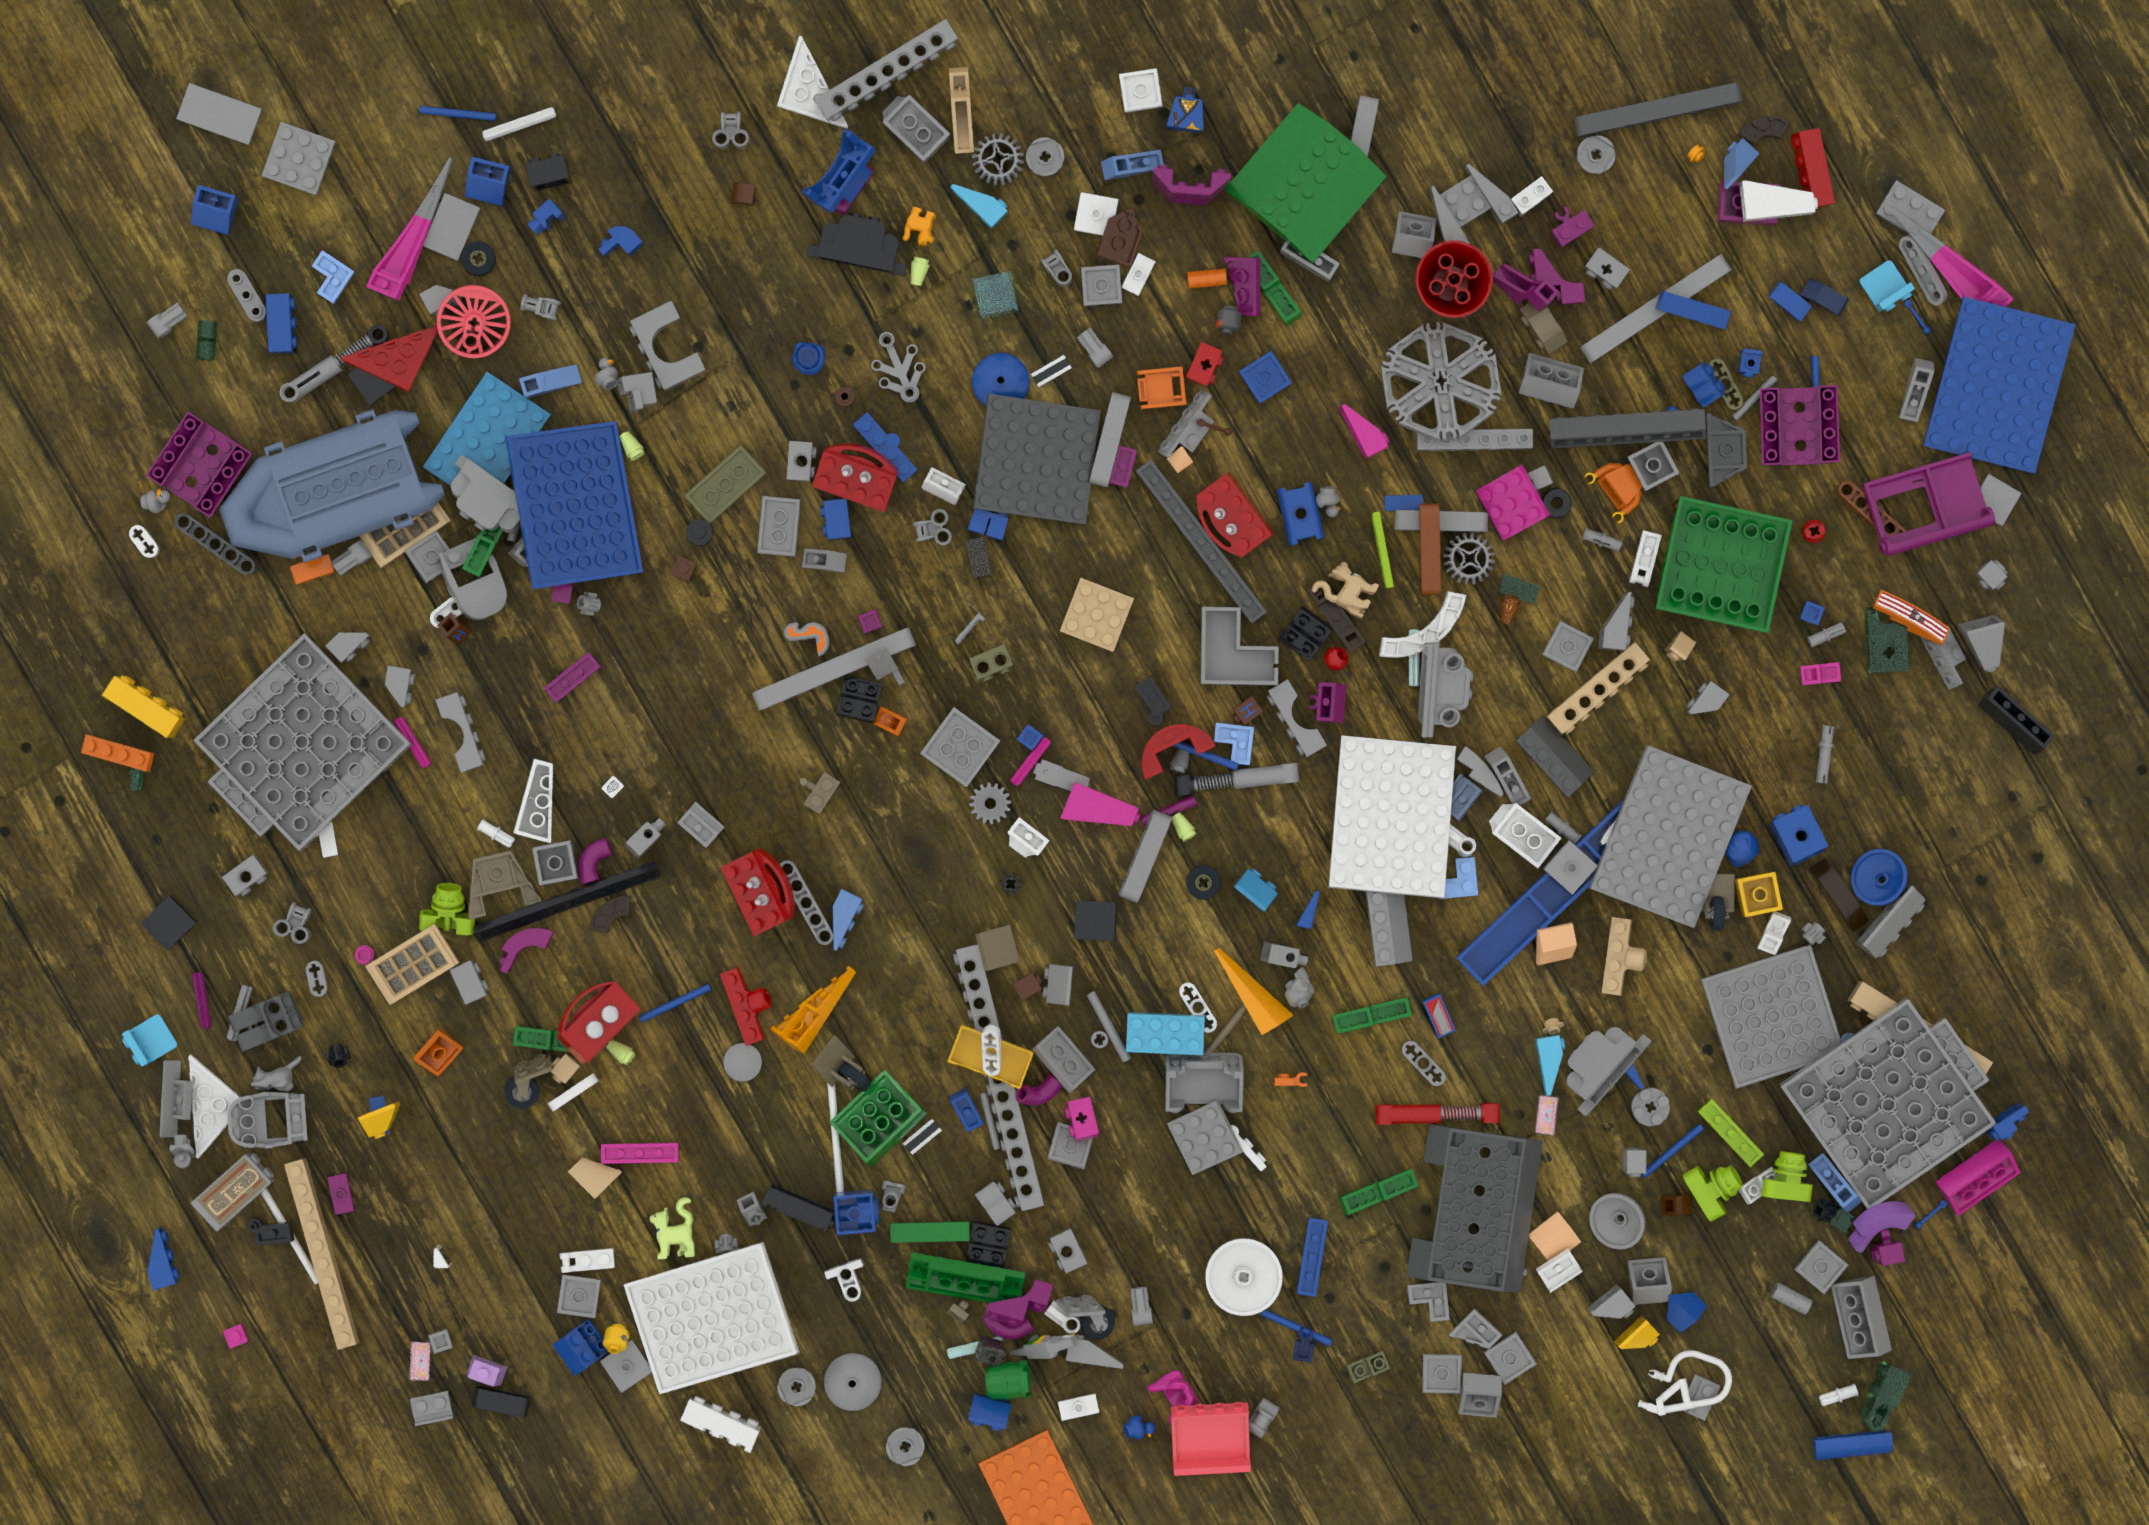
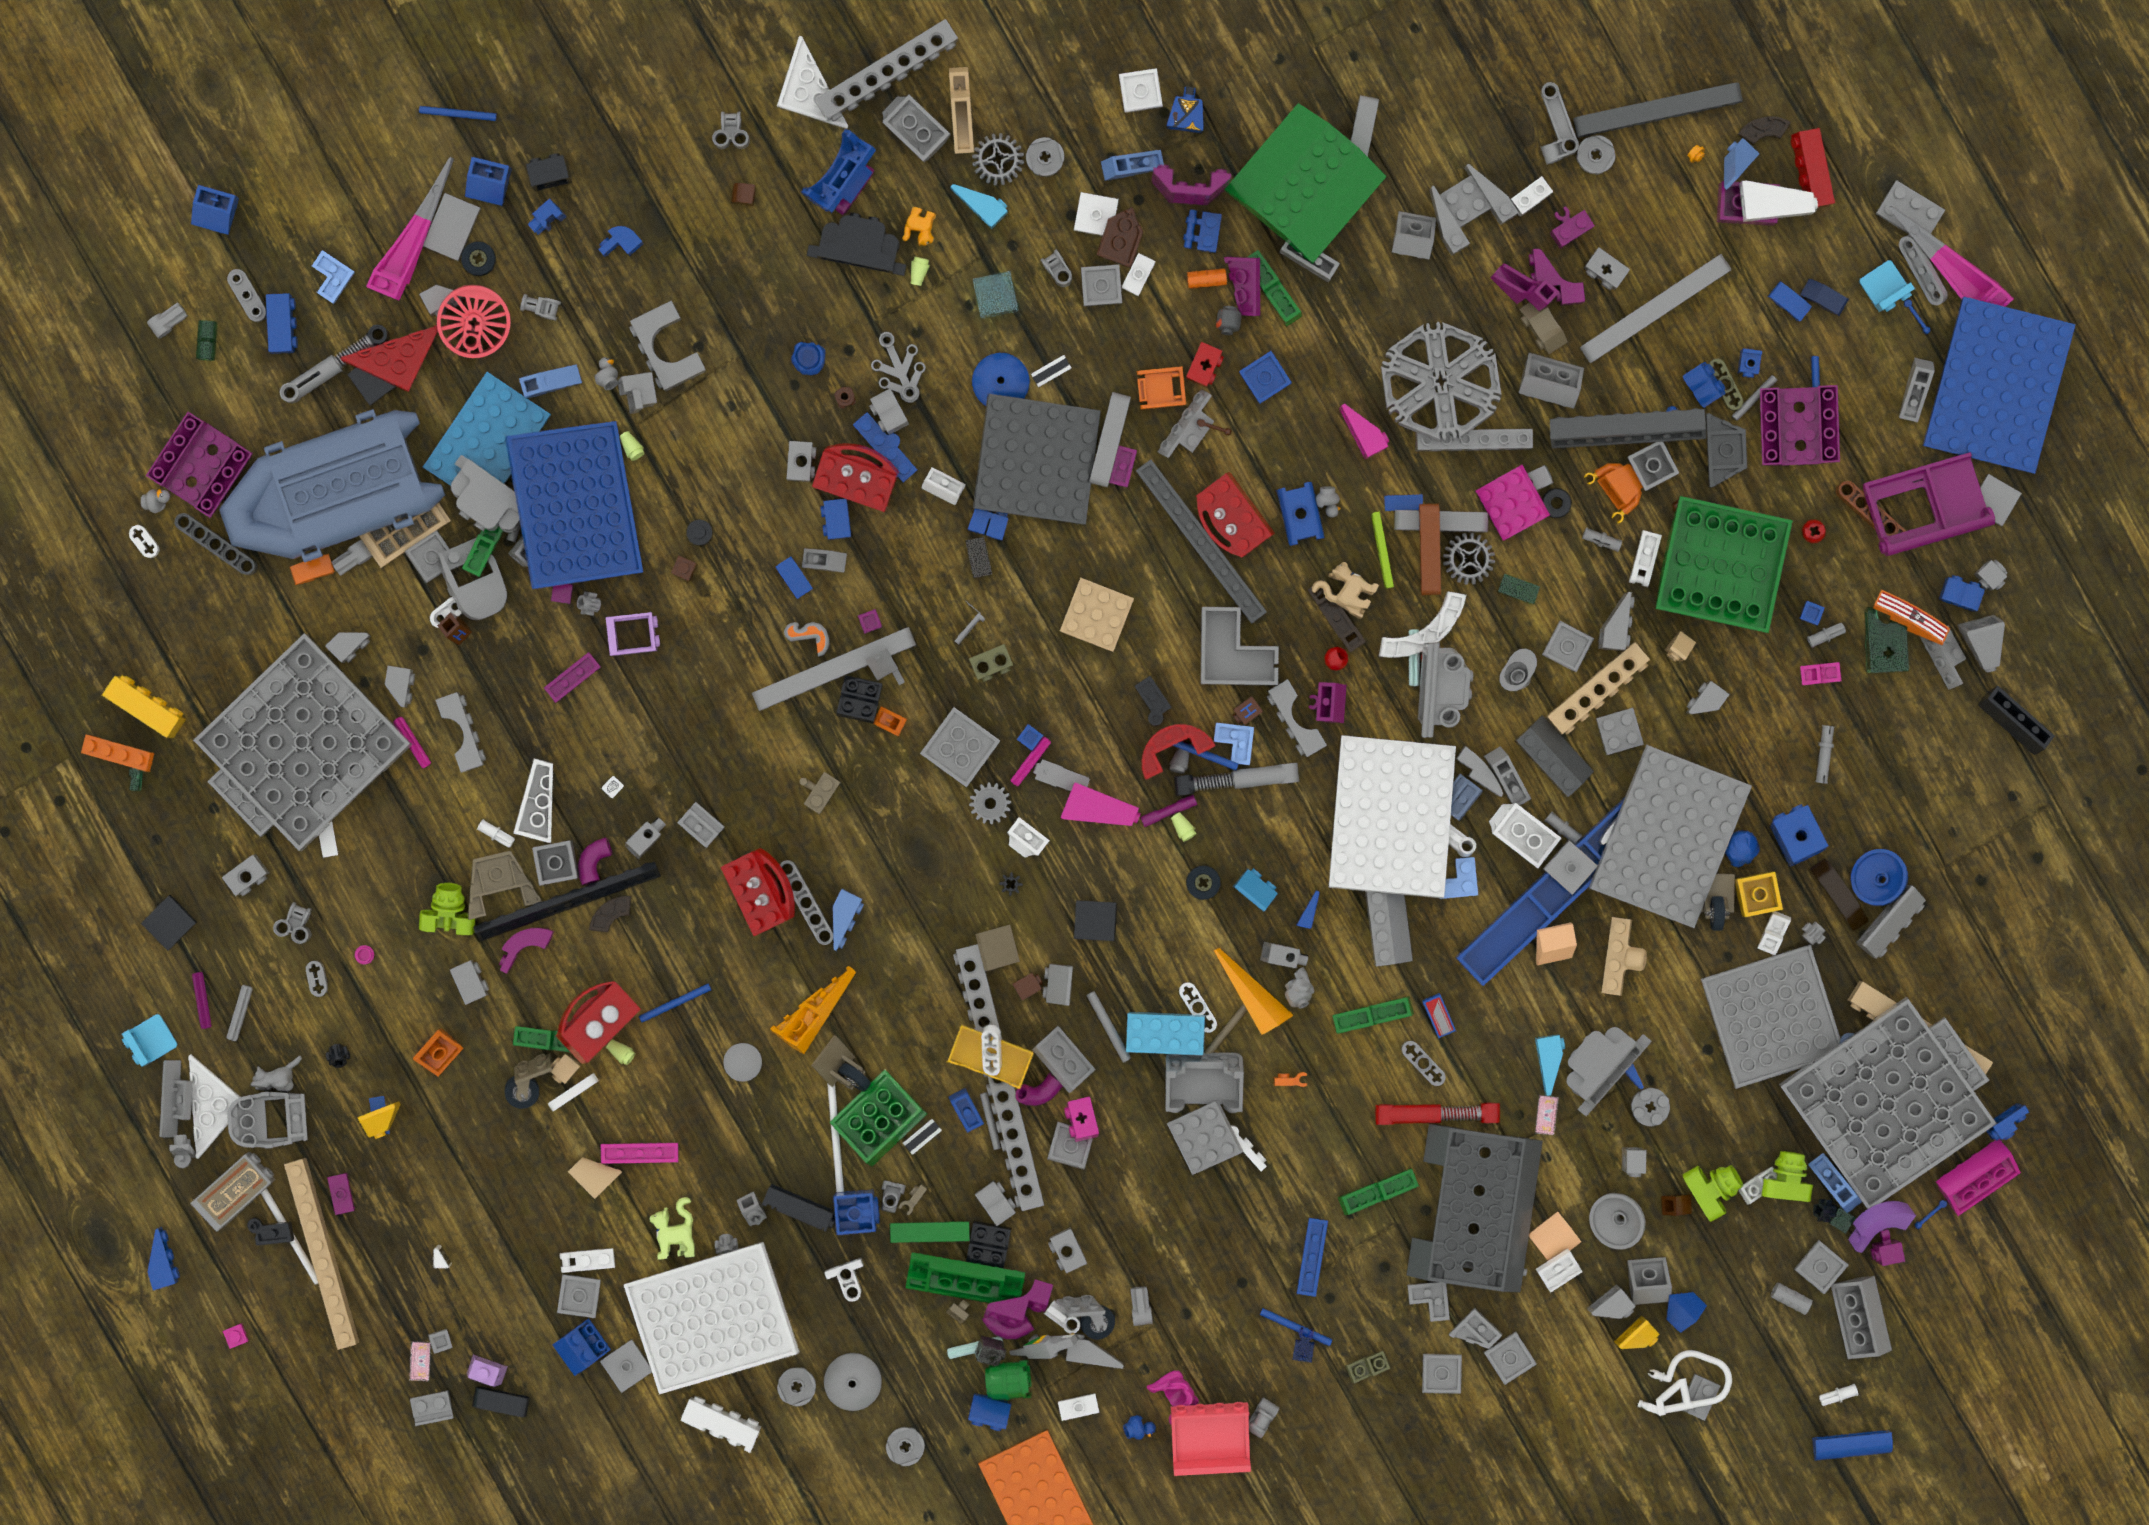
light grey tile [176,83,262,146] -> none
dark grey connector [227,991,305,1052] -> none
light grey plate [262,122,336,196] -> none
tan piece [365,924,460,1005] -> none
white axle [482,107,556,141] -> none
yellow head [603,1324,630,1354] -> none
olive tile [684,445,767,524] -> none
red plate [720,967,772,1046] -> none
light grey tile [757,496,801,557] -> none
light grey piece [912,509,952,546] -> none
light grey piece [1077,328,1113,368] -> none
light grey bush [1091,1031,1108,1048] -> none
light grey beam [1119,810,1172,903] -> none
light nougat slope [1166,446,1193,473] -> none
white dish [1205,1238,1282,1316] -> none
black slope [1279,606,1333,661] -> none
red cone [1415,240,1493,318] -> none
light grey slope [1458,1373,1502,1418] -> none
clear orange cone [1500,594,1520,624] -> none
tan plate [1542,1018,1564,1035] -> none
blue bar [1642,1124,1704,1178] -> none
blue slope [1655,290,1731,330] -> none
lime tile [1697,1098,1764,1168] -> none
clear green brick [1860,1361,1912,1431] -> none
none -> lavender window [606,612,660,656]
none -> blue slope [776,556,813,599]
none -> light grey brick [869,389,909,435]
none -> dark tan plate [898,1183,928,1215]
none -> blue plate [1183,210,1222,253]
none -> light grey piece [1499,649,1537,691]
none -> light grey piece [1540,82,1579,165]
none -> light grey plate [1595,708,1644,755]
none -> blue brick [1939,575,1985,612]

